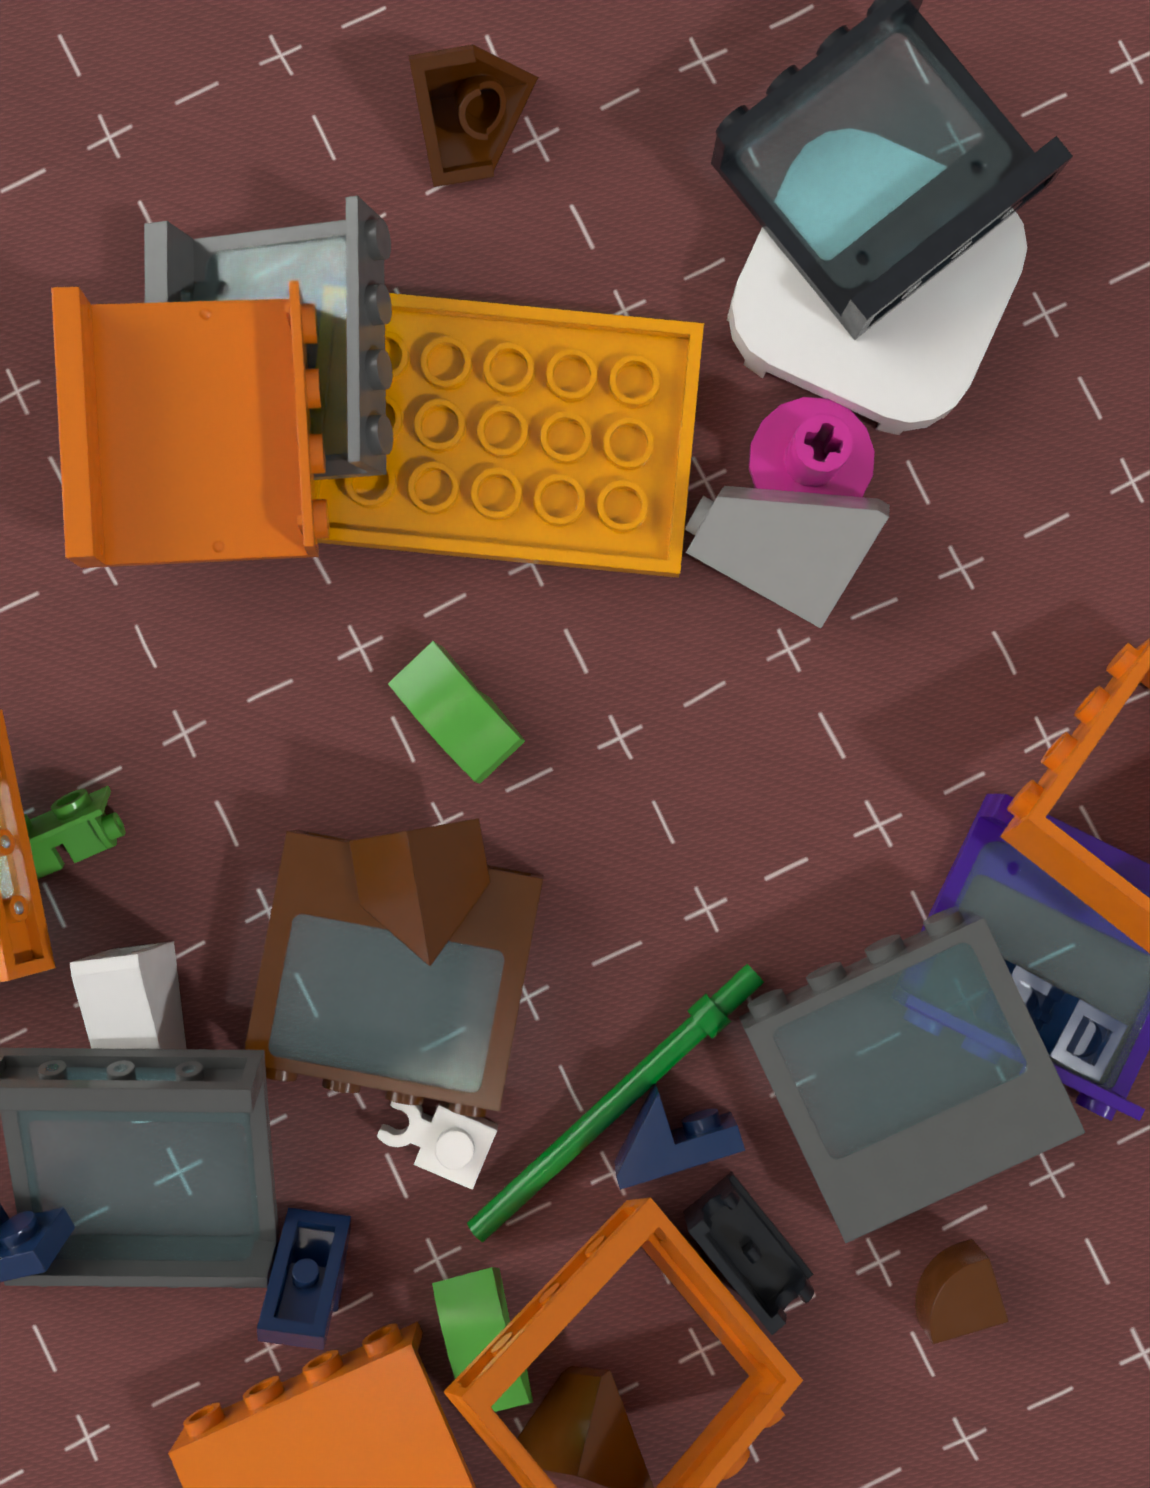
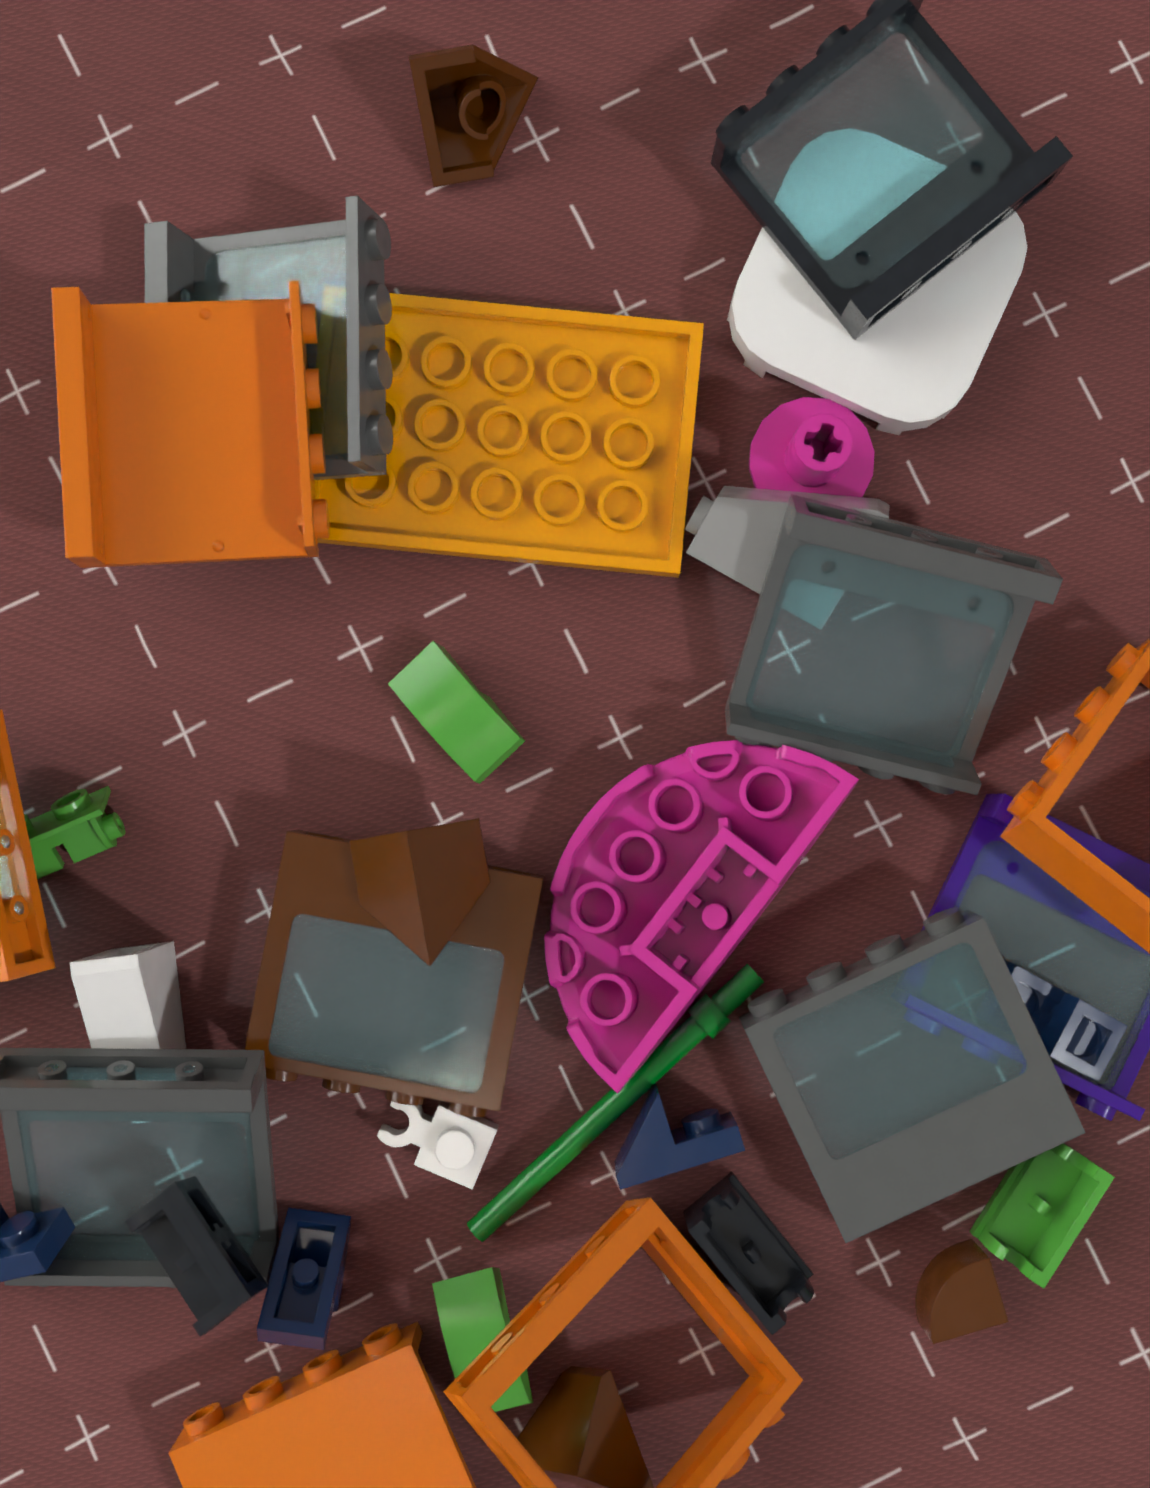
none -> black hinge [125,1176,268,1337]
none -> dark pink brick [544,740,859,1094]
none -> clear light blue panel [725,494,1063,795]
none -> bright green hinge [969,1143,1115,1289]

